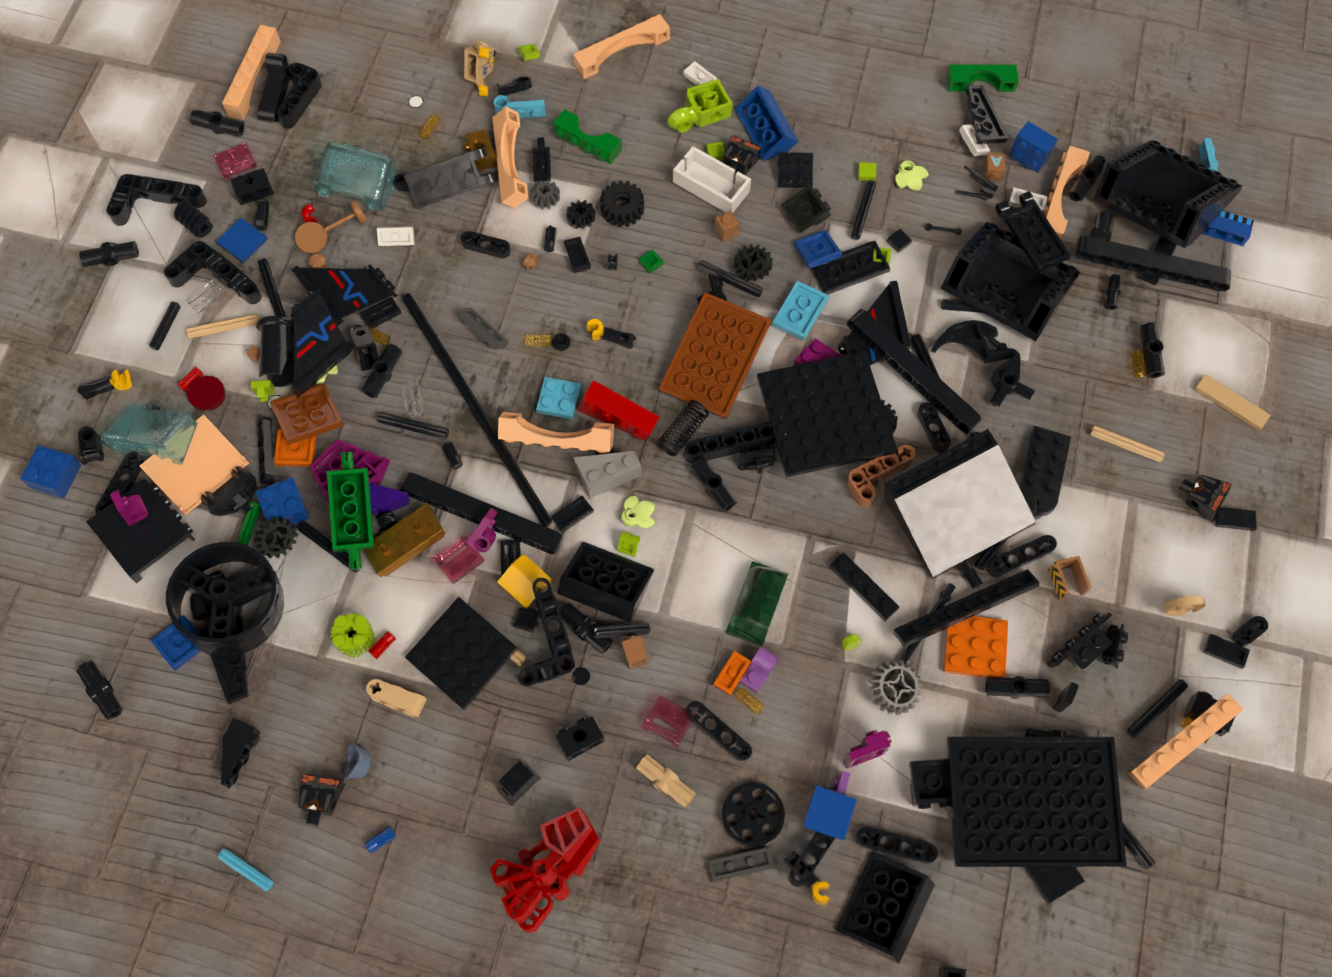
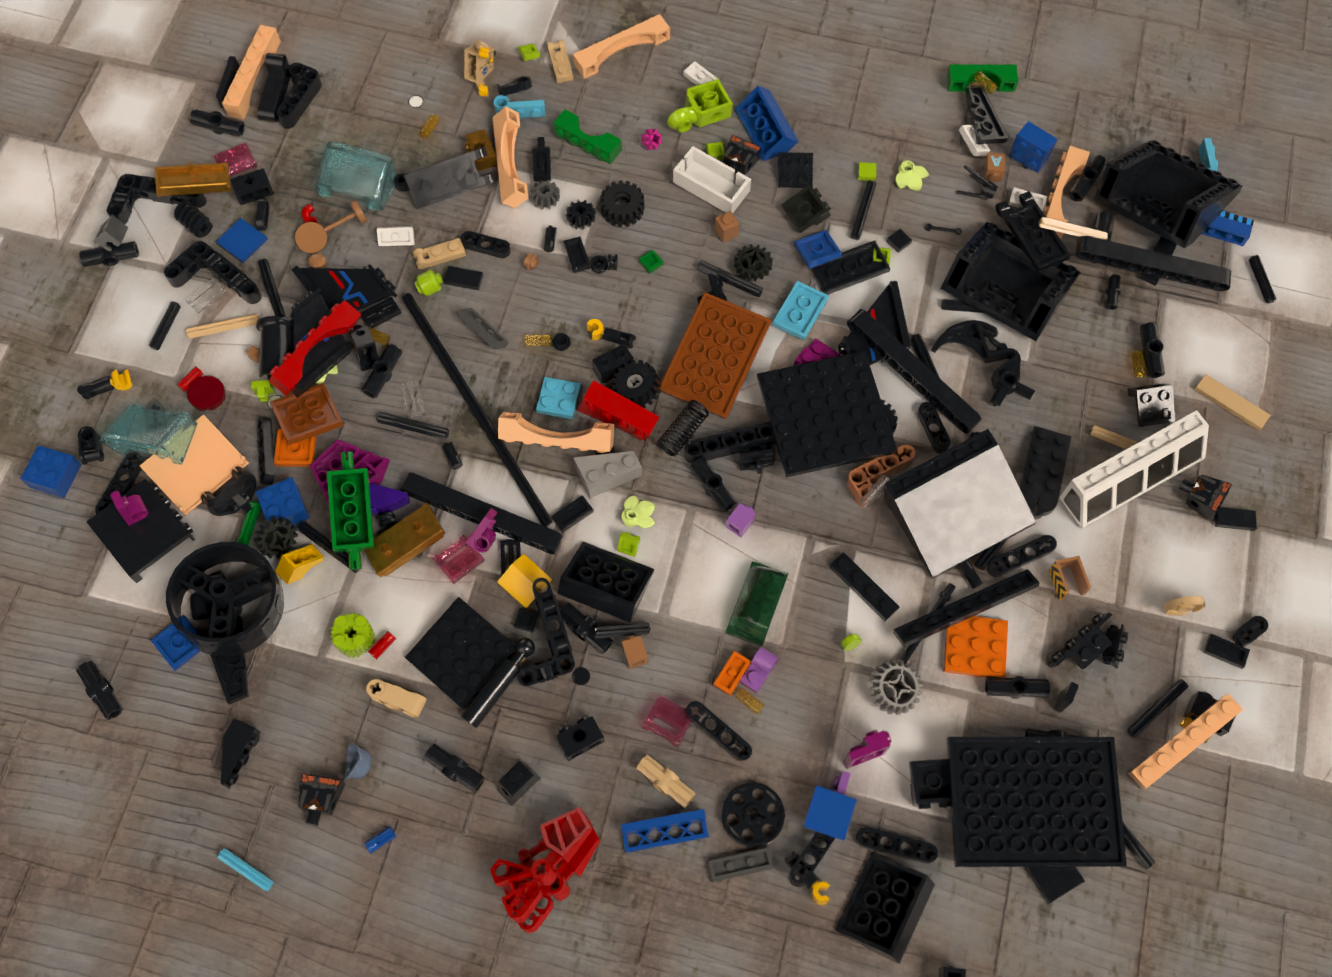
none -> dark grey hinge [93,215,129,251]
none -> pearl gold container [154,162,231,197]
none -> black tile [216,56,240,108]
none -> red arch [269,300,362,396]
none -> yellow arch [275,544,324,585]
none -> tan plate [413,238,466,269]
none -> lime head [415,270,443,297]
none -> black piece [424,744,485,793]
none -> black tile [443,266,483,291]
none -> black piece [461,638,535,728]
none -> tan plate [547,39,573,83]
none -> black bush [591,255,607,274]
none -> black brick [592,343,634,384]
none -> black bush [612,360,661,408]
none -> blue fence [621,809,709,853]
none -> dark pink gear [641,129,662,150]
none -> medium lavender brick [726,503,756,538]
none -> clear pin [860,475,890,508]
none -> clear yellow piece [974,71,997,94]
none -> axle [1039,217,1108,240]
none -> white window [1059,410,1209,528]
none -> black bracket [1127,383,1175,427]
none -> black axle [1249,255,1276,304]

